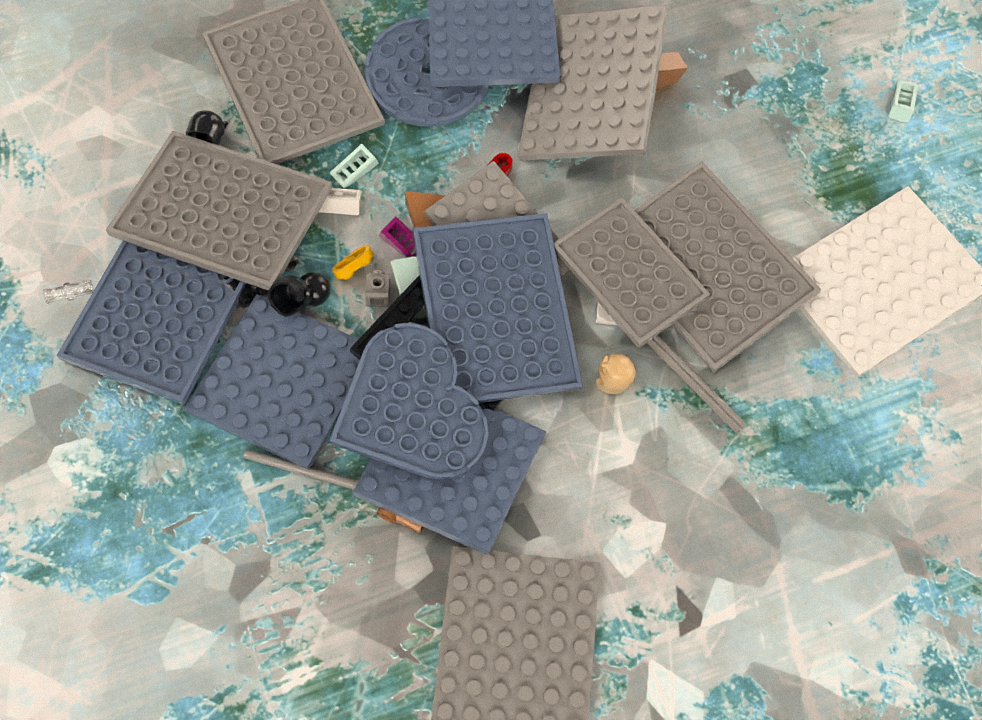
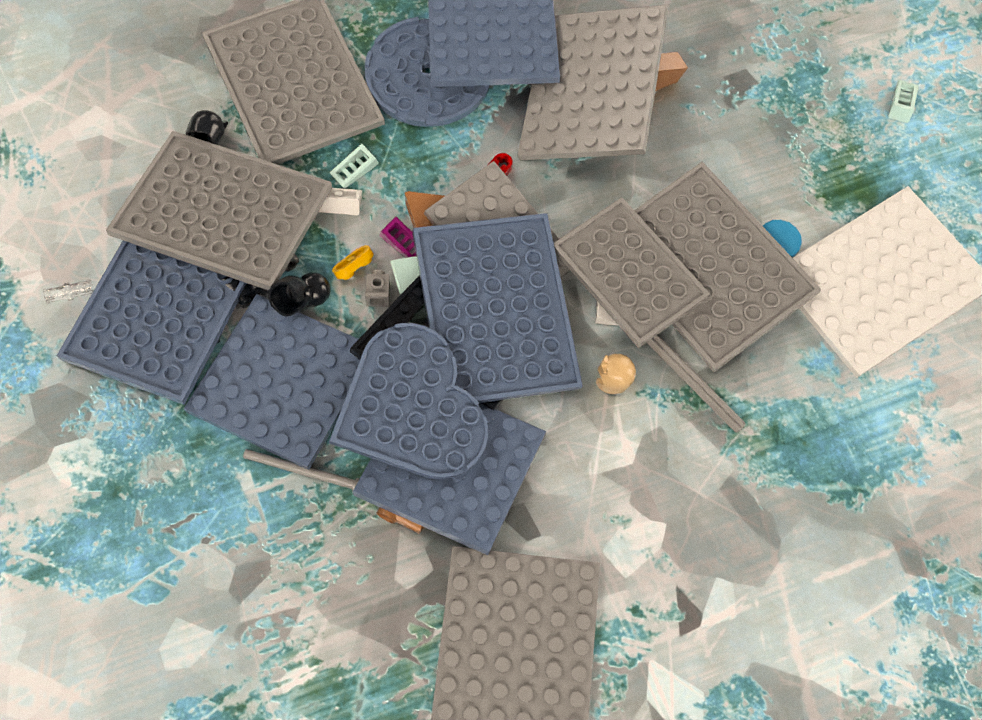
none -> dark azure tile [763,220,802,258]

